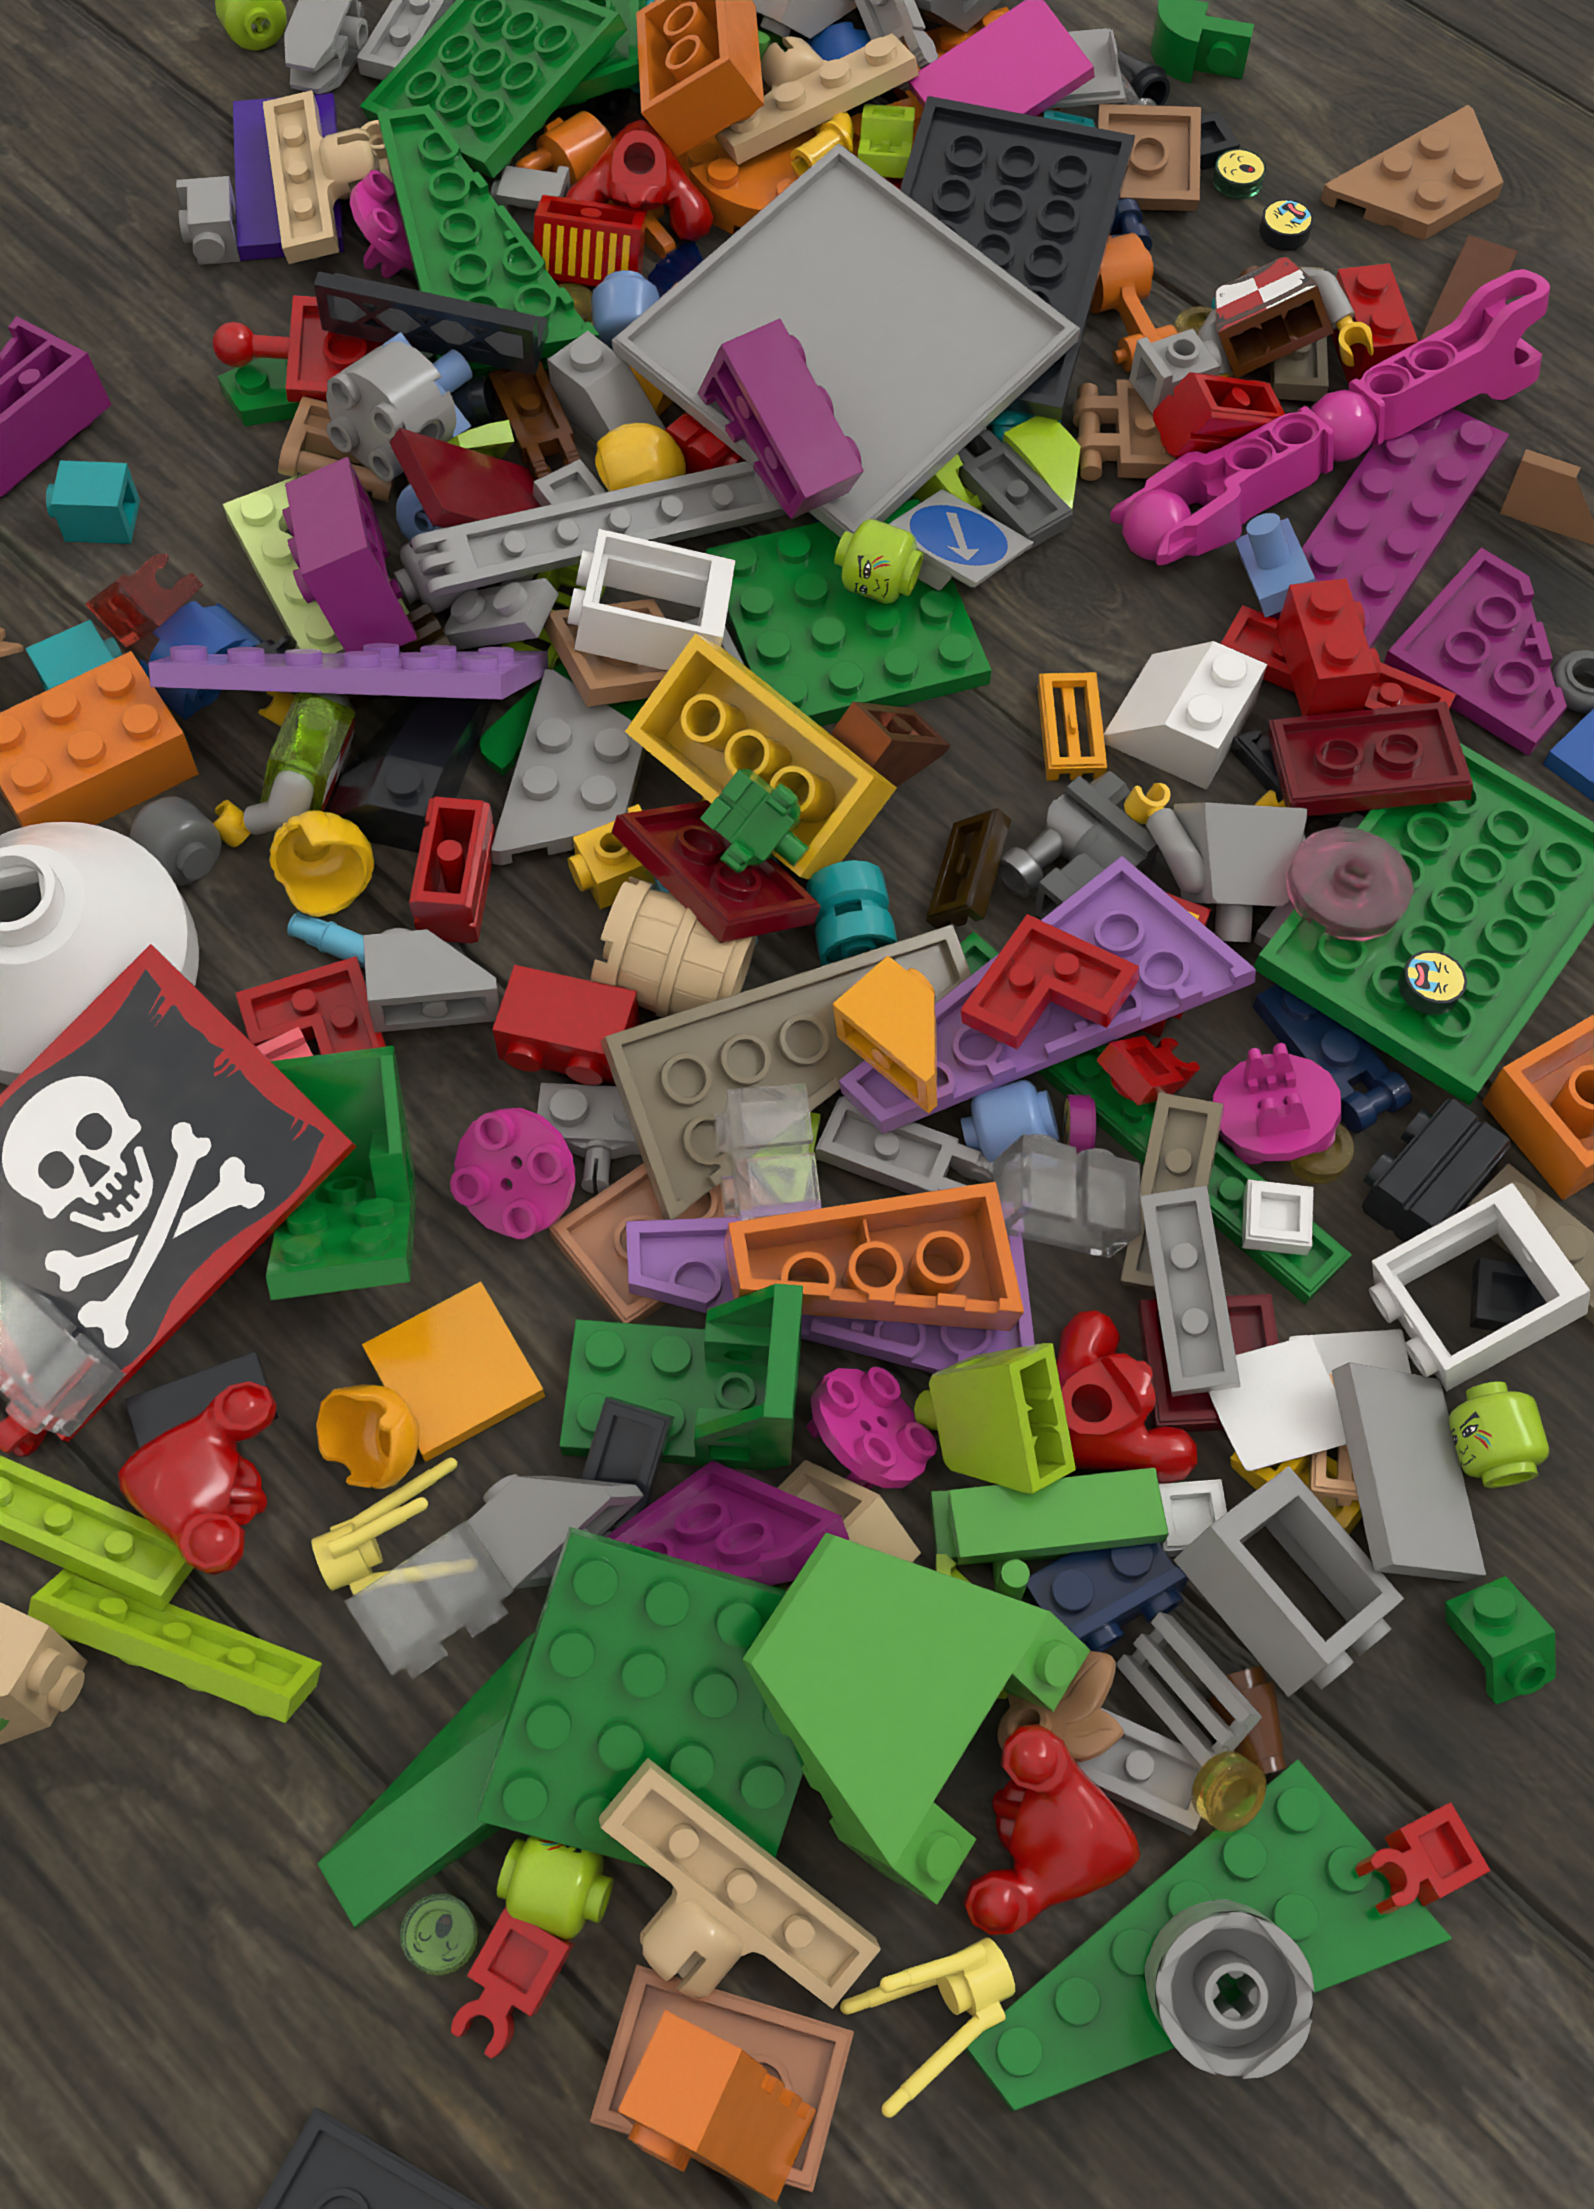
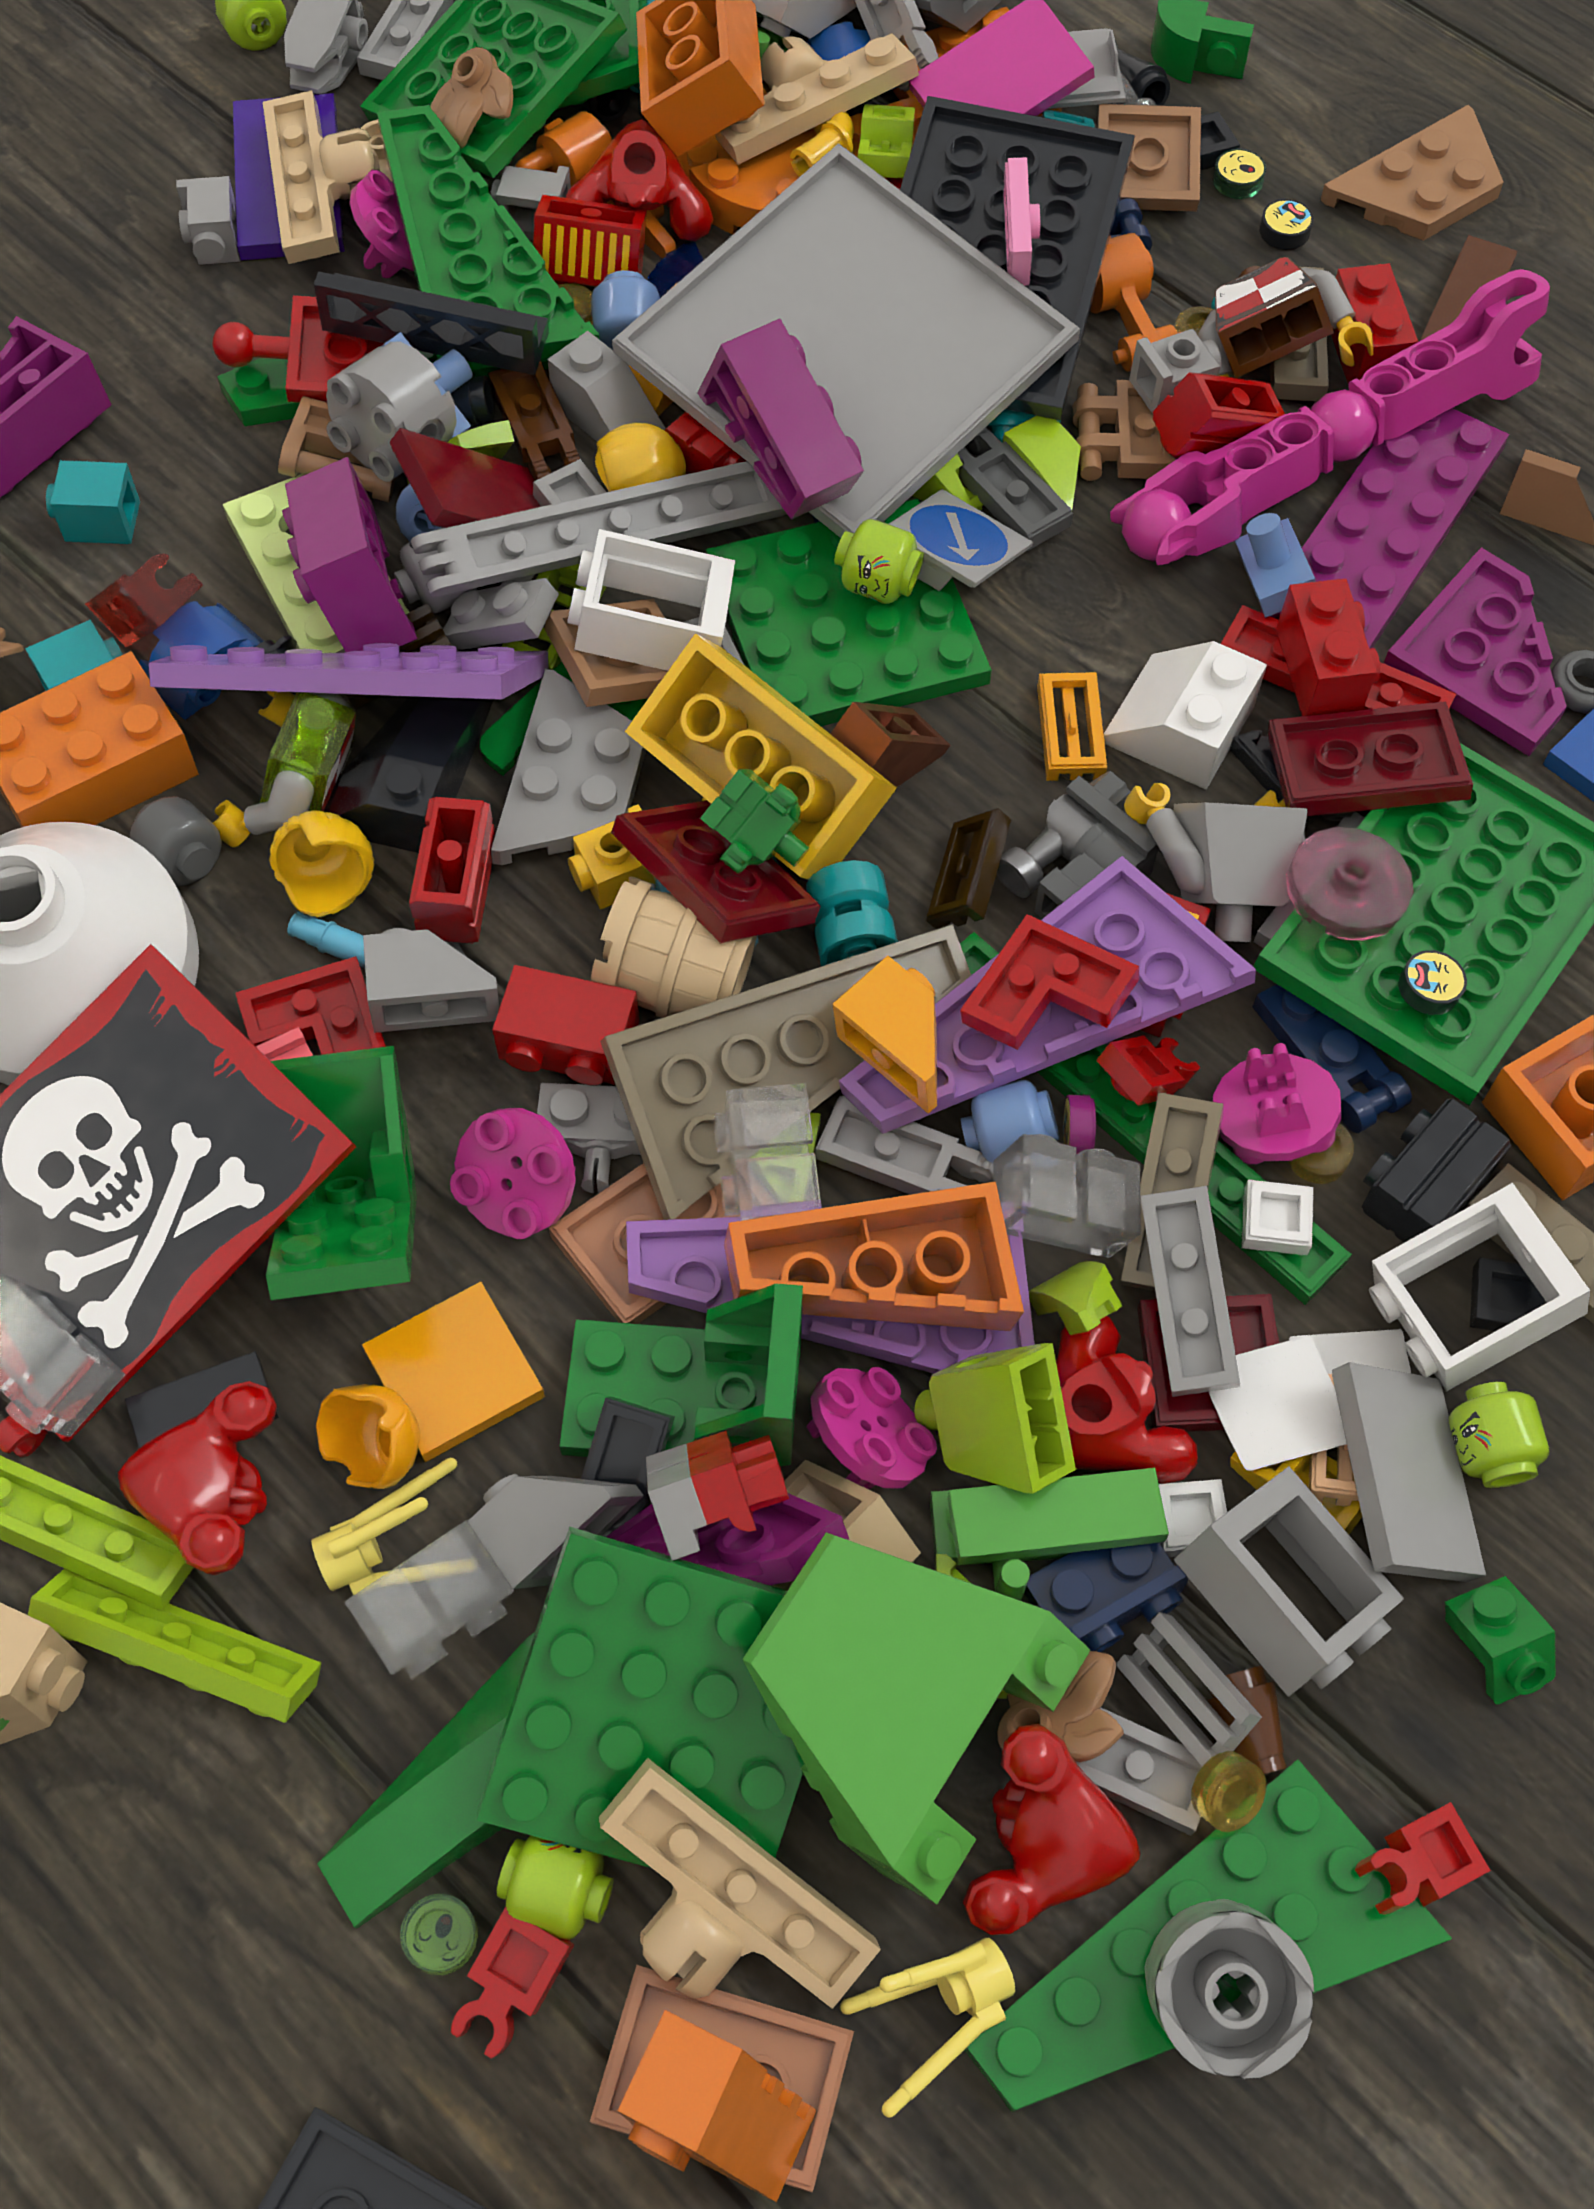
none -> medium nougat plate [431,47,513,148]
none -> red hips [646,1430,789,1561]
none -> bright pink plate [1003,157,1040,286]
none -> lime slope [1029,1261,1122,1335]

